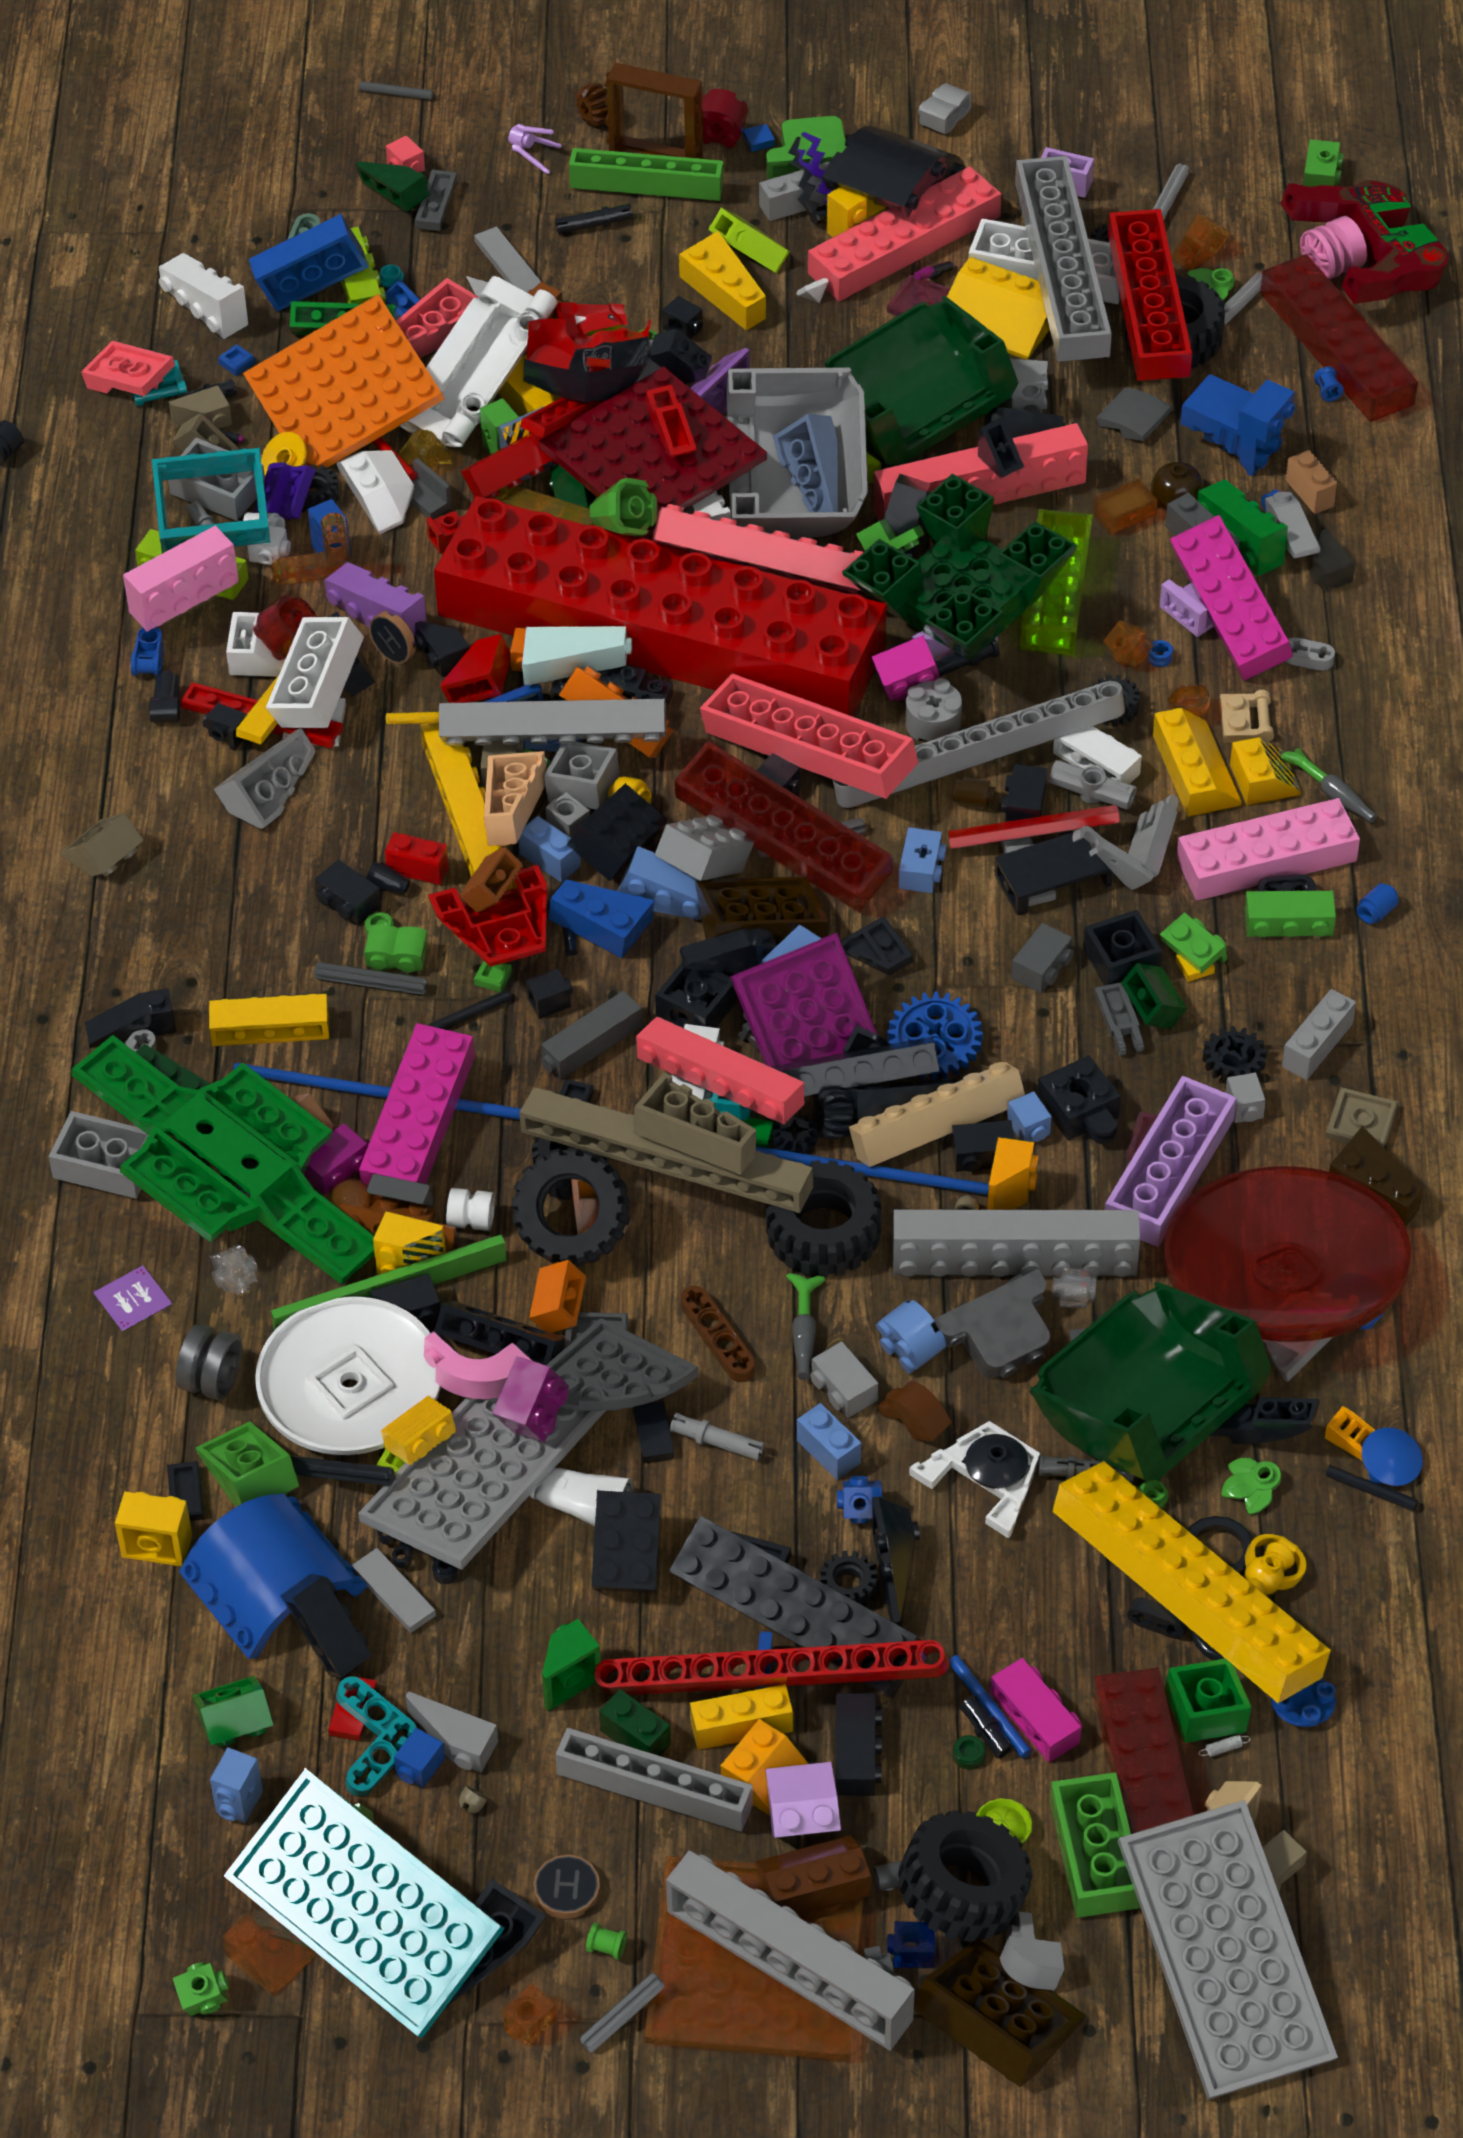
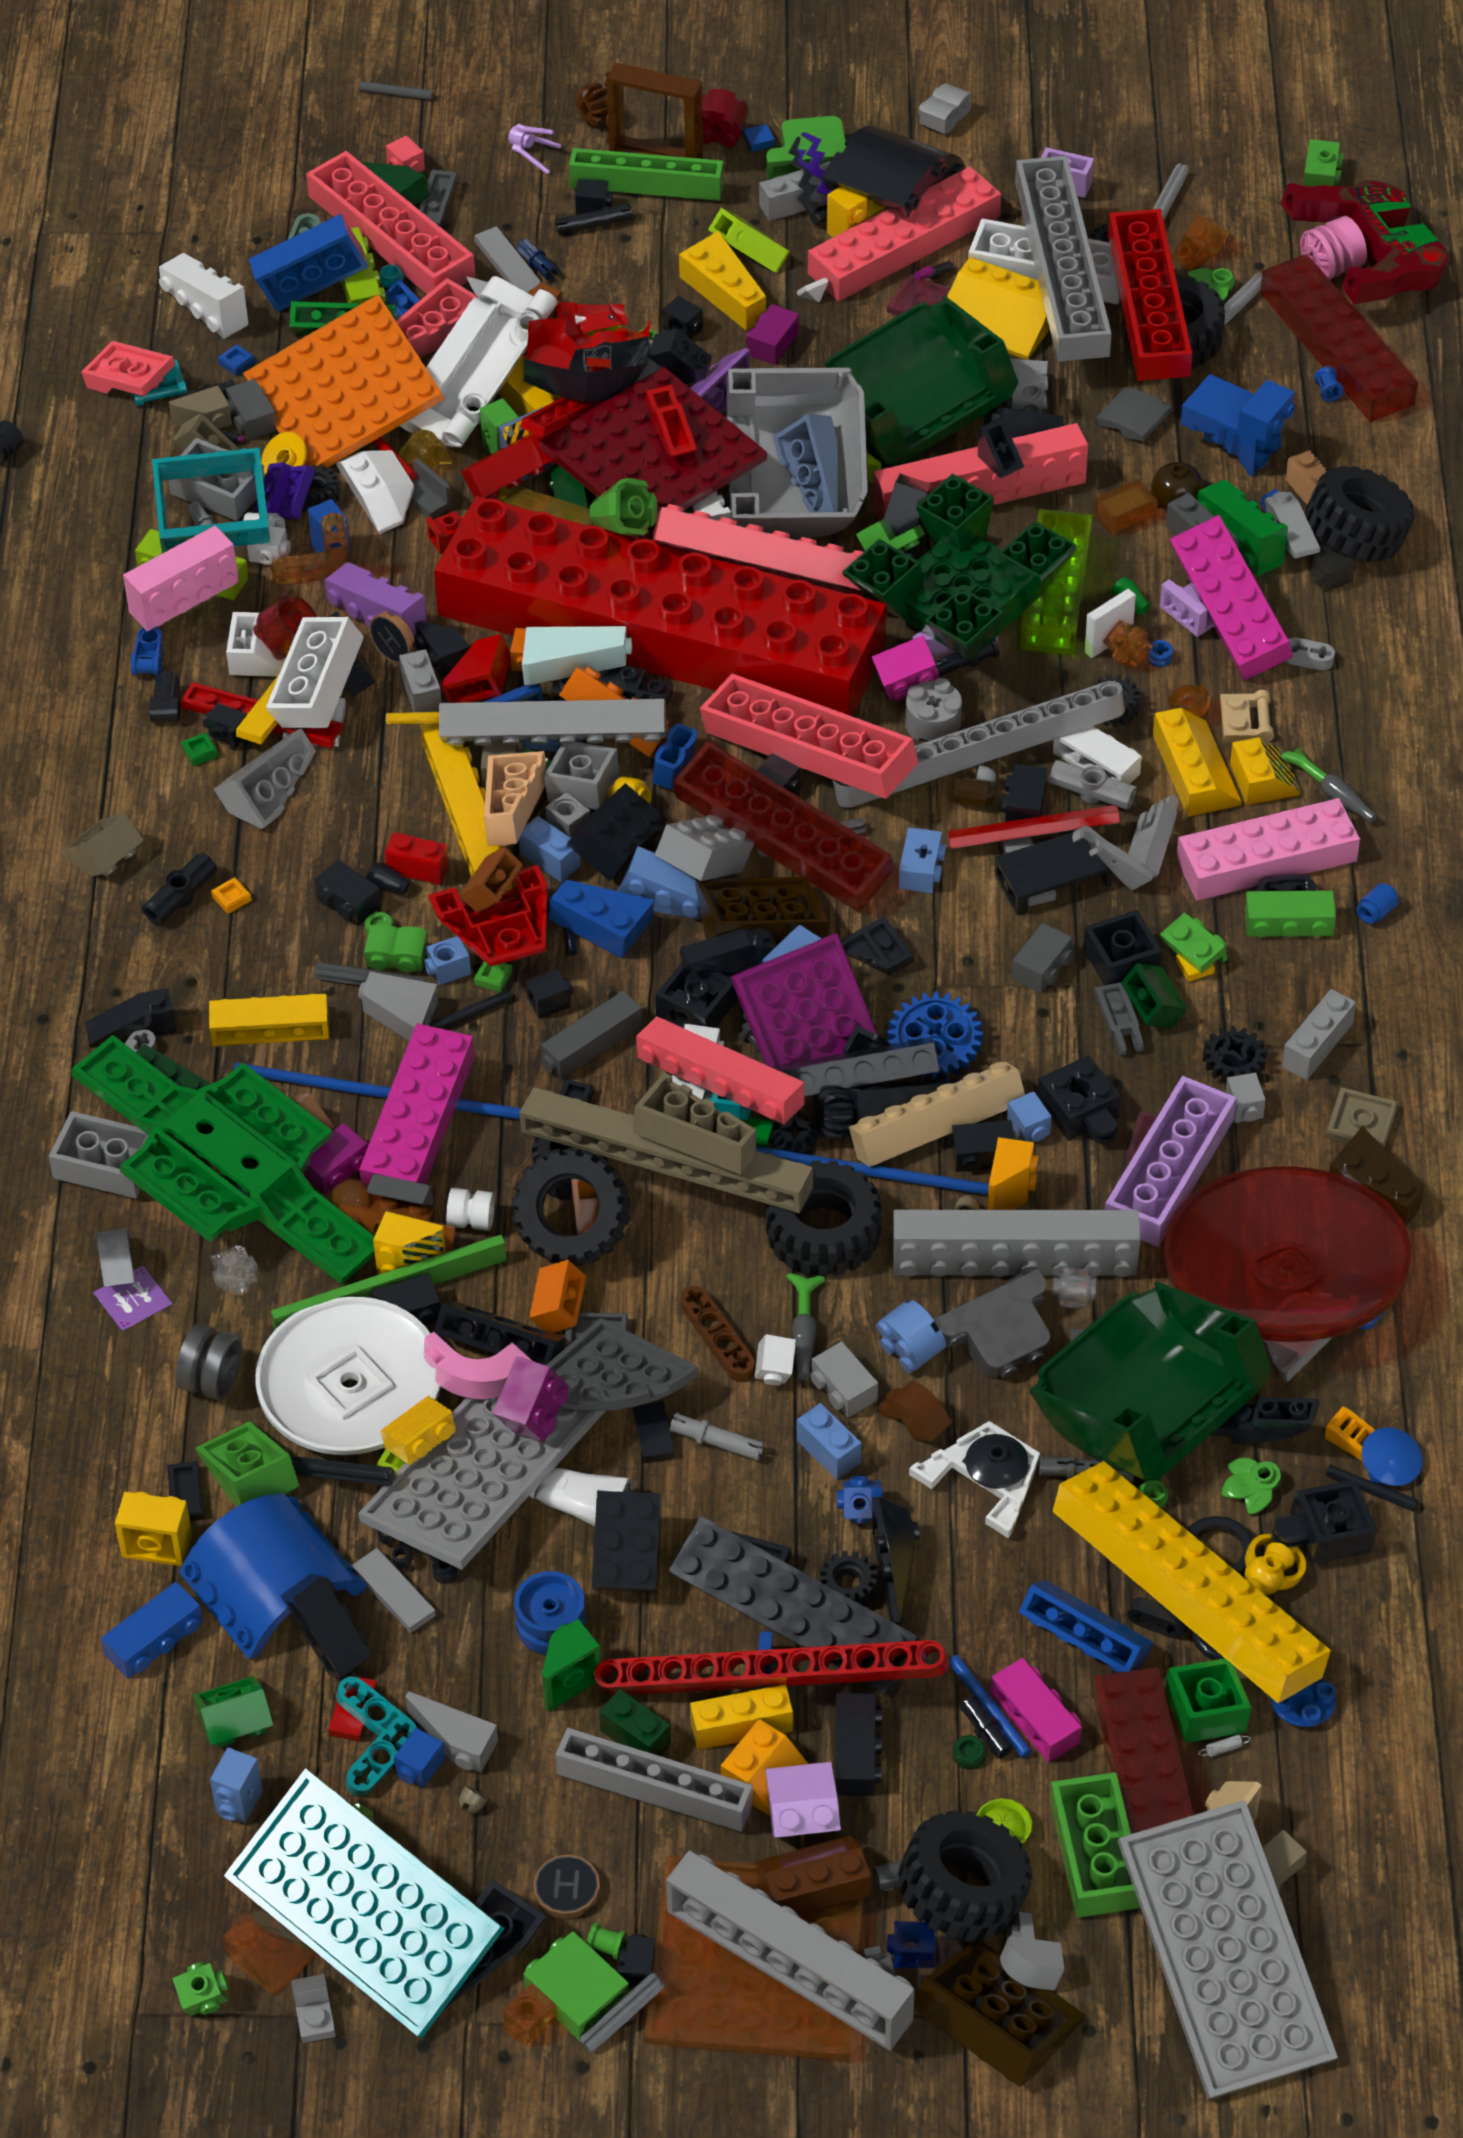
none -> flat silver brick [97,1228,135,1287]
none -> blue brick [100,1582,203,1679]
none -> black piece [142,852,217,925]
none -> green tile [181,732,218,766]
none -> light orange tile [211,877,252,914]
none -> dark grey brick [226,379,277,441]
none -> light grey slope [291,1974,336,2043]
none -> coral brick [306,151,476,294]
none -> light grey slope [358,972,439,1041]
none -> light grey brick [399,649,441,712]
none -> medium blue brick [424,936,471,985]
none -> blue wheel [514,1571,586,1655]
none -> dark blue axle [516,238,558,280]
none -> bright green brick [523,1931,629,2042]
none -> black brick [575,179,613,215]
none -> black brick [617,1934,656,1989]
none -> blue brick [652,723,697,790]
none -> magenta brick [745,304,799,365]
none -> white brick [755,1334,796,1385]
none -> light grey hinge [976,765,996,787]
none -> blue brick [1019,1580,1154,1676]
none -> white tile [1085,589,1136,658]
none -> green cone [1111,577,1151,616]
none -> black brick [1271,1480,1378,1564]
none -> black tyre [1305,465,1415,562]

